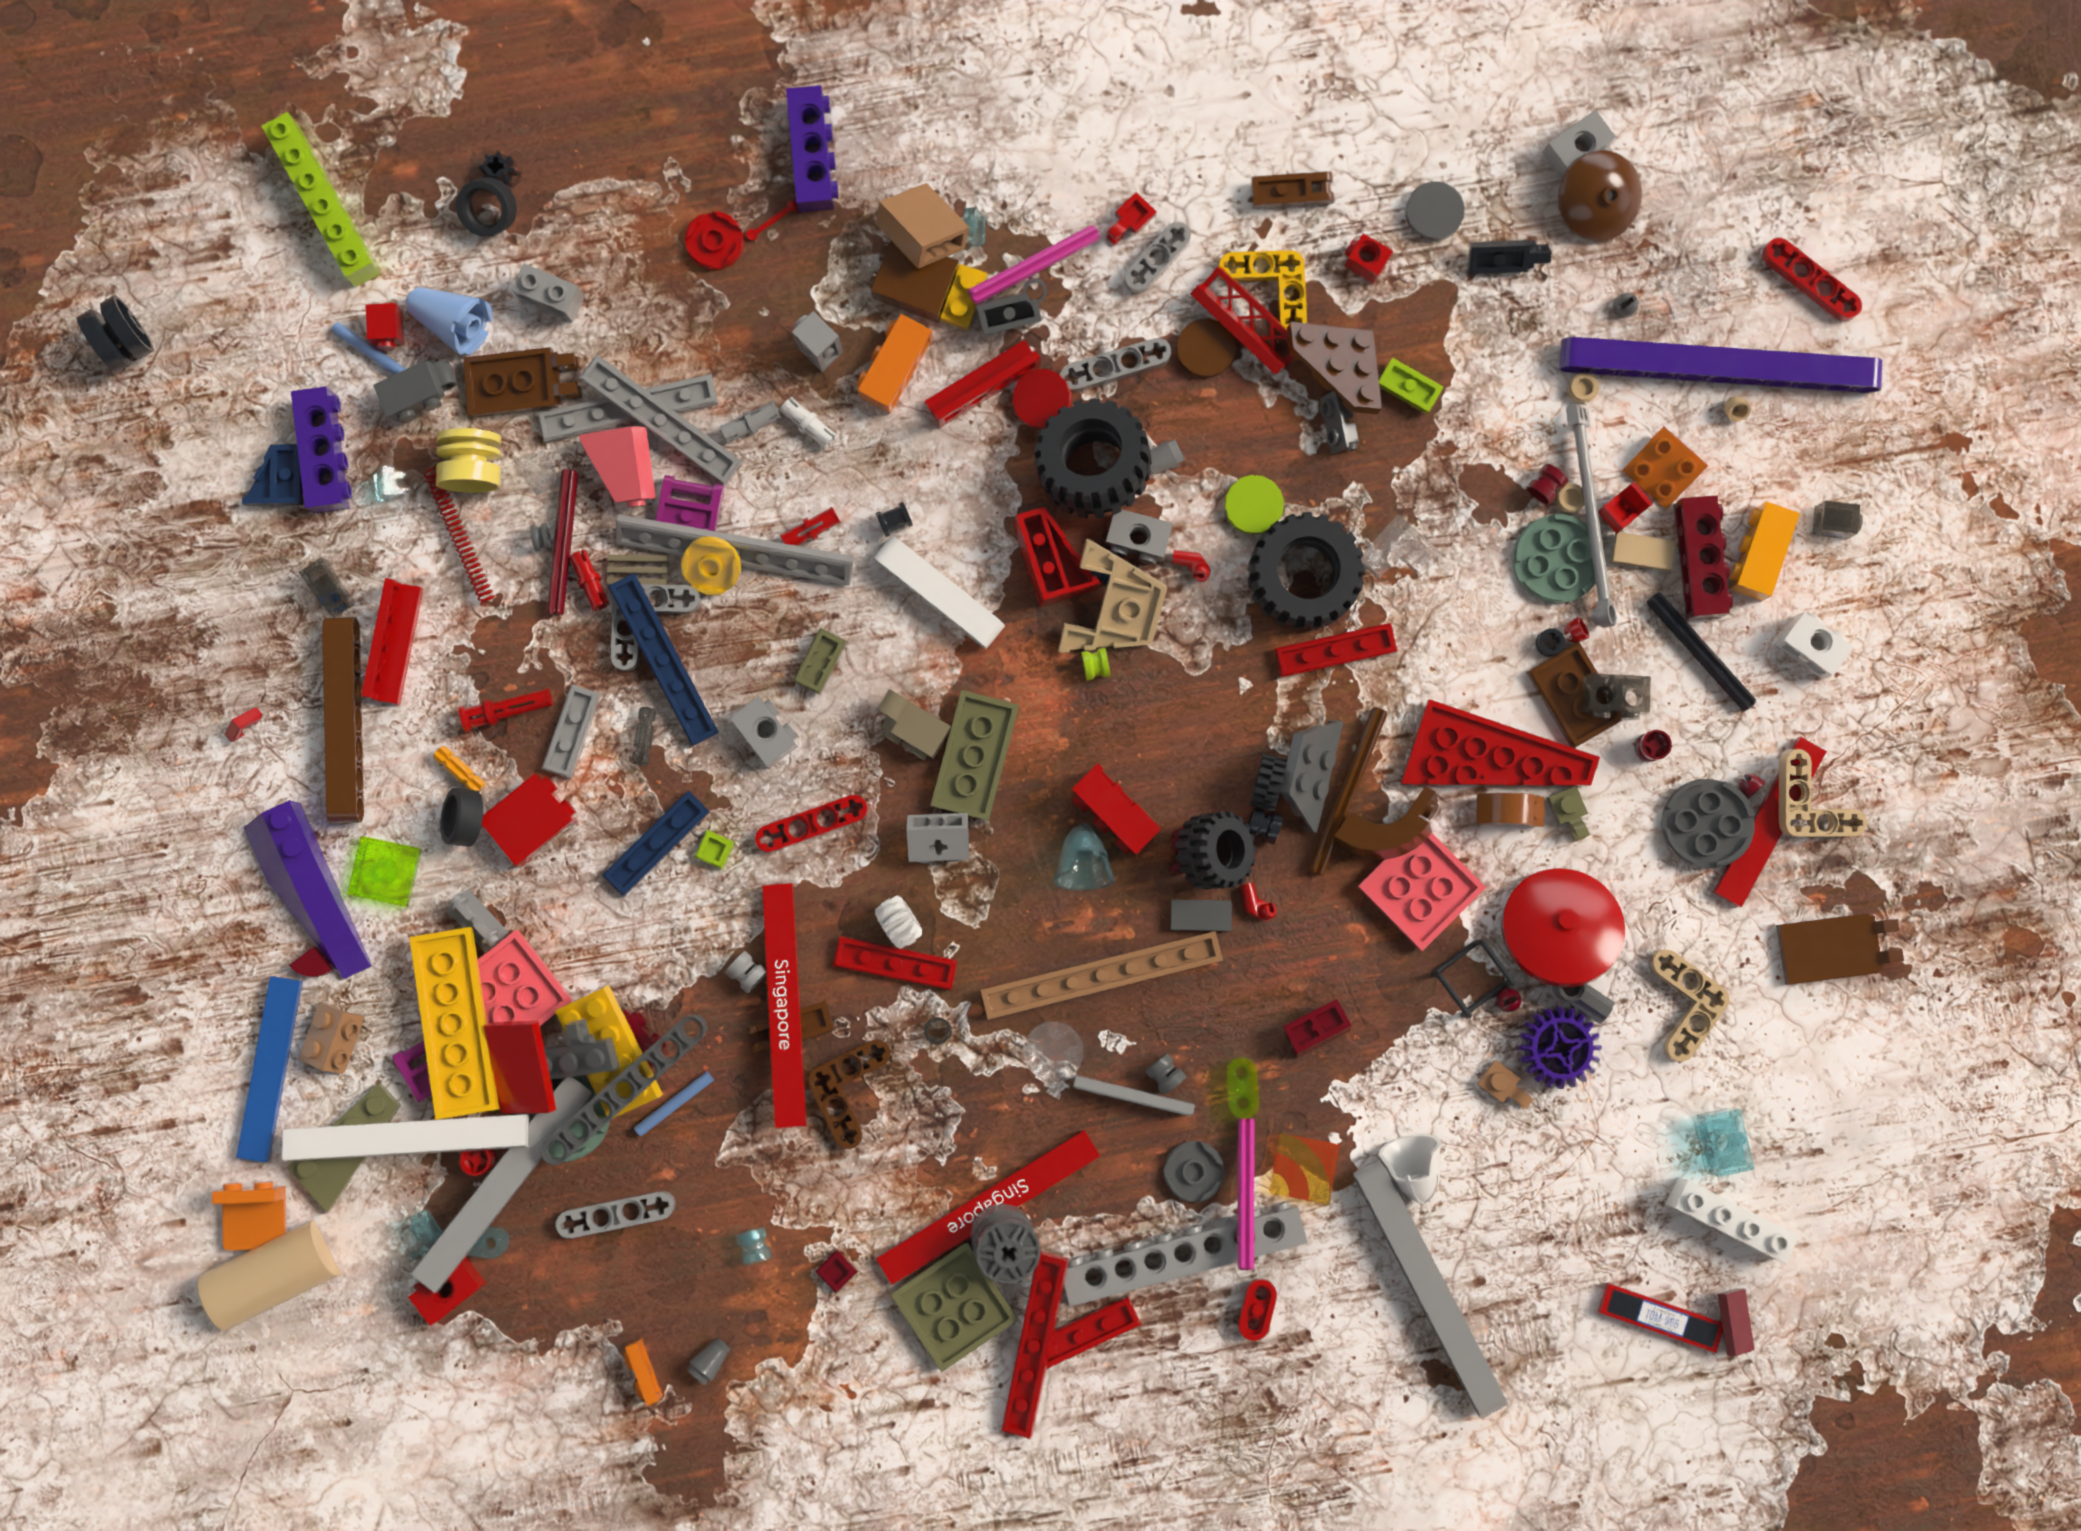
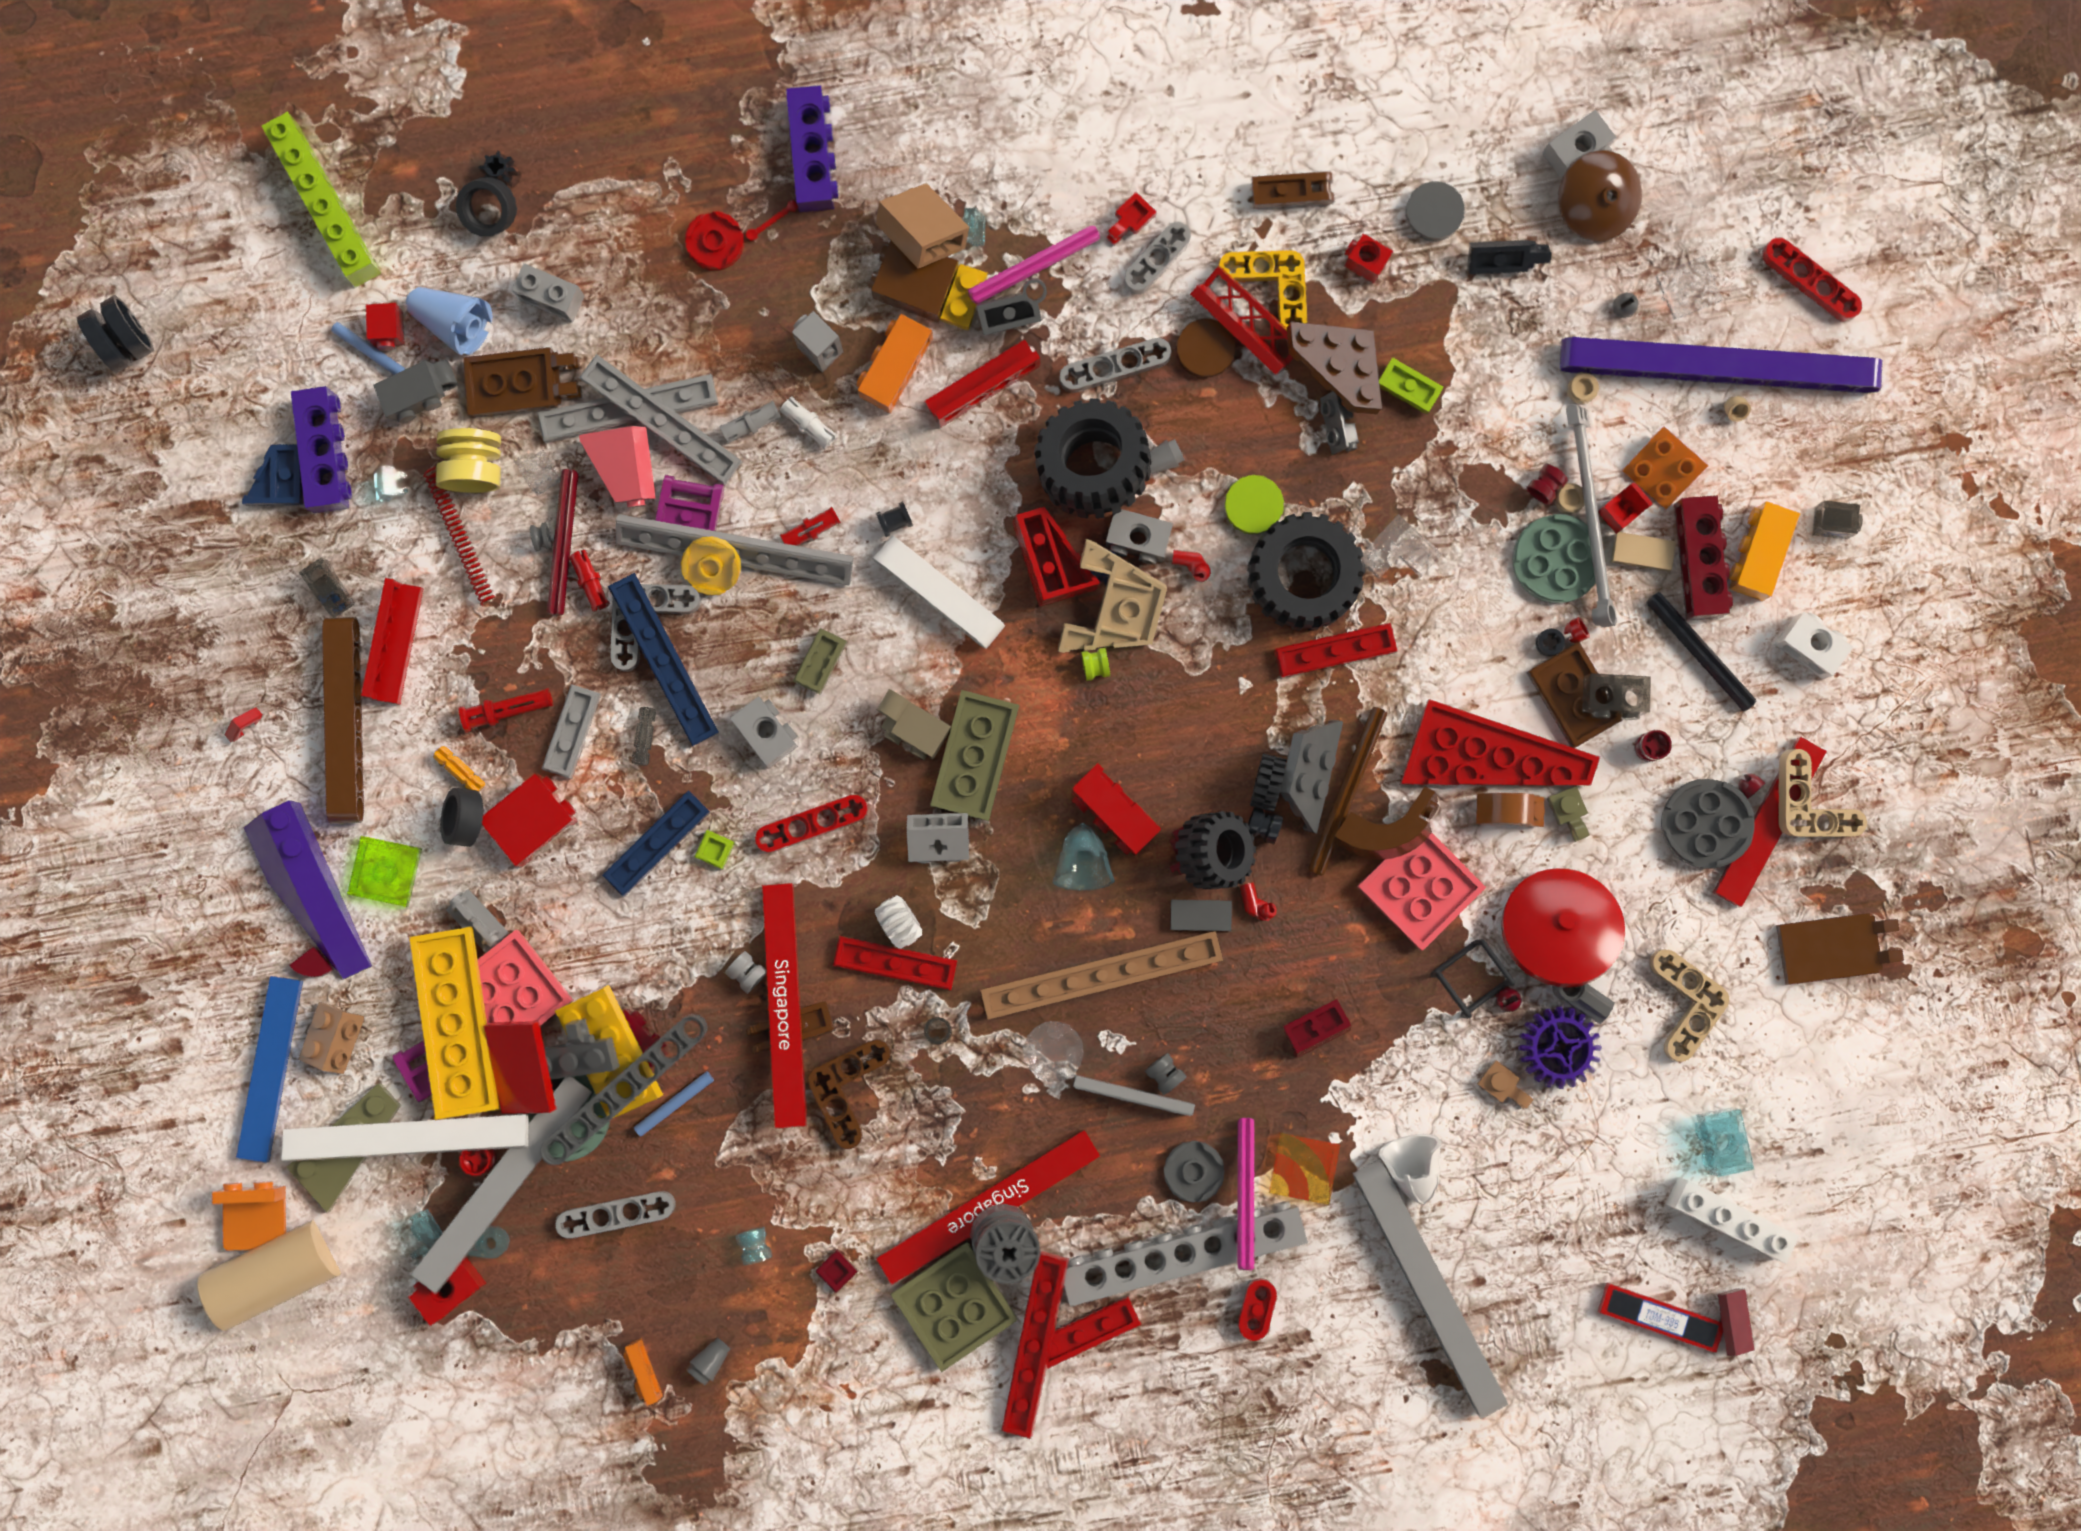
dark tan tile [607,554,669,586] -> none
red tile [1013,368,1072,428] -> none
clear neon green plate [1226,1057,1259,1119] -> none

